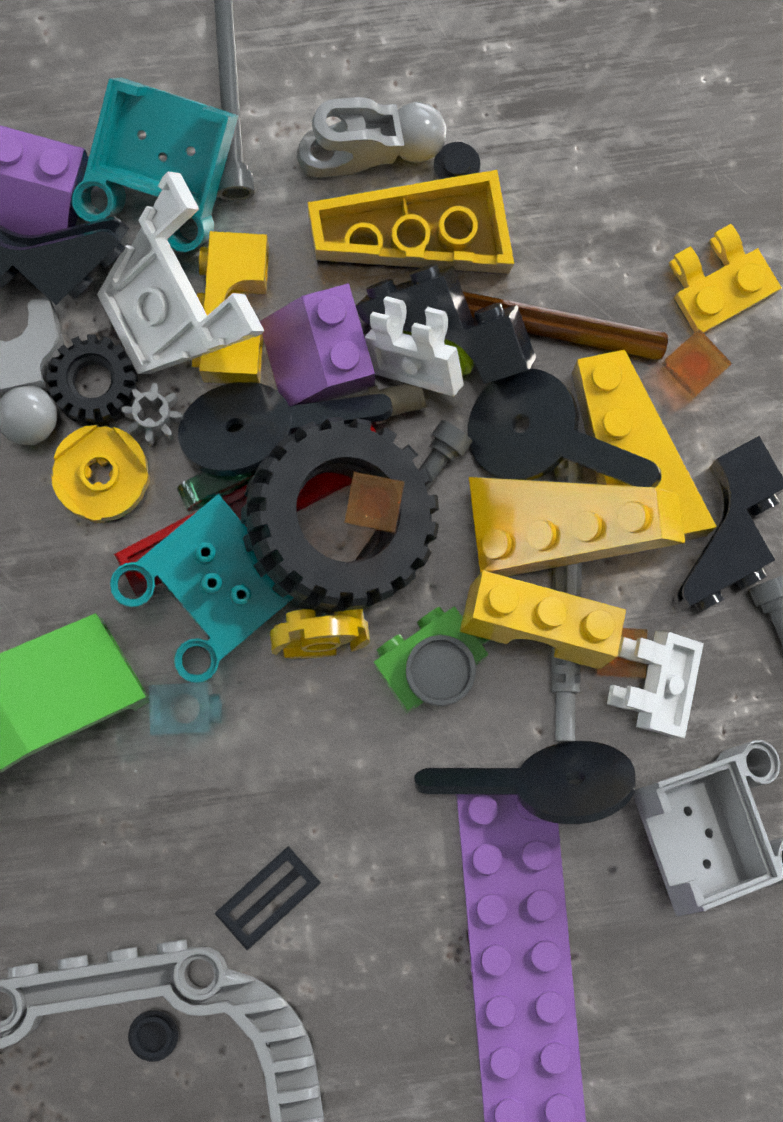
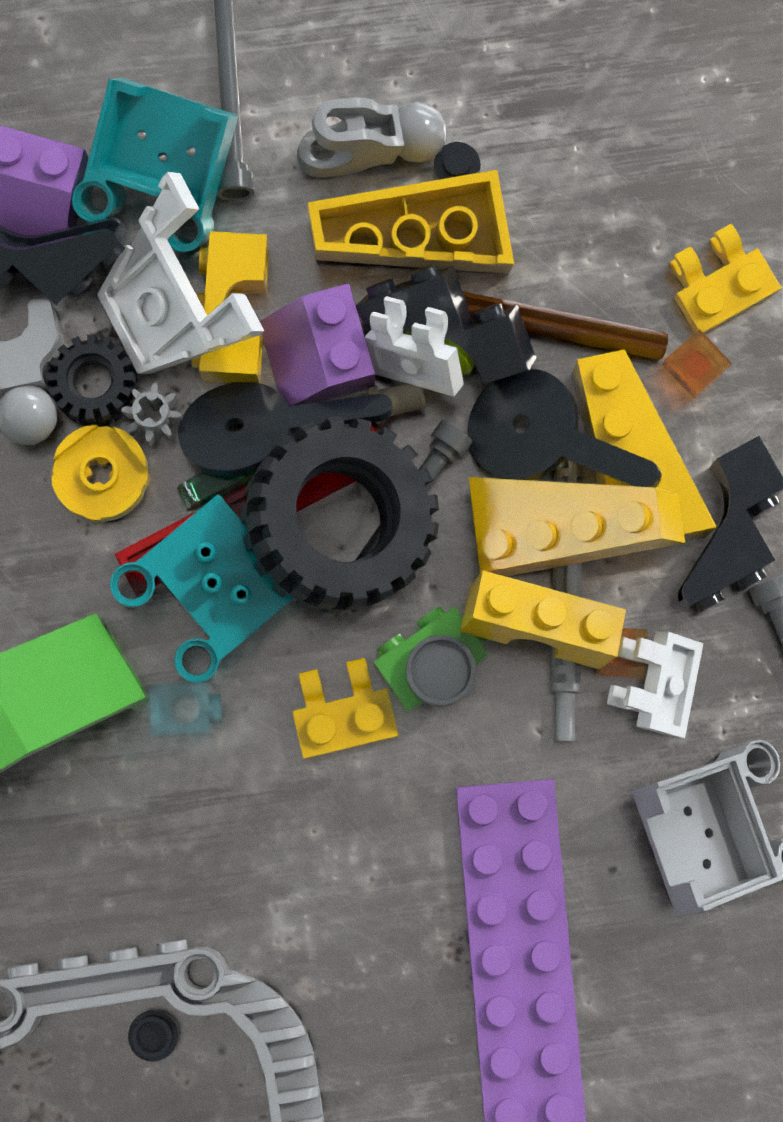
black tile [214,846,322,950] -> none
yellow plate [270,609,370,659] -> none
clear orange plate [344,472,405,534] -> none
black piece [414,741,636,824] -> none
none -> yellow plate [292,658,399,759]

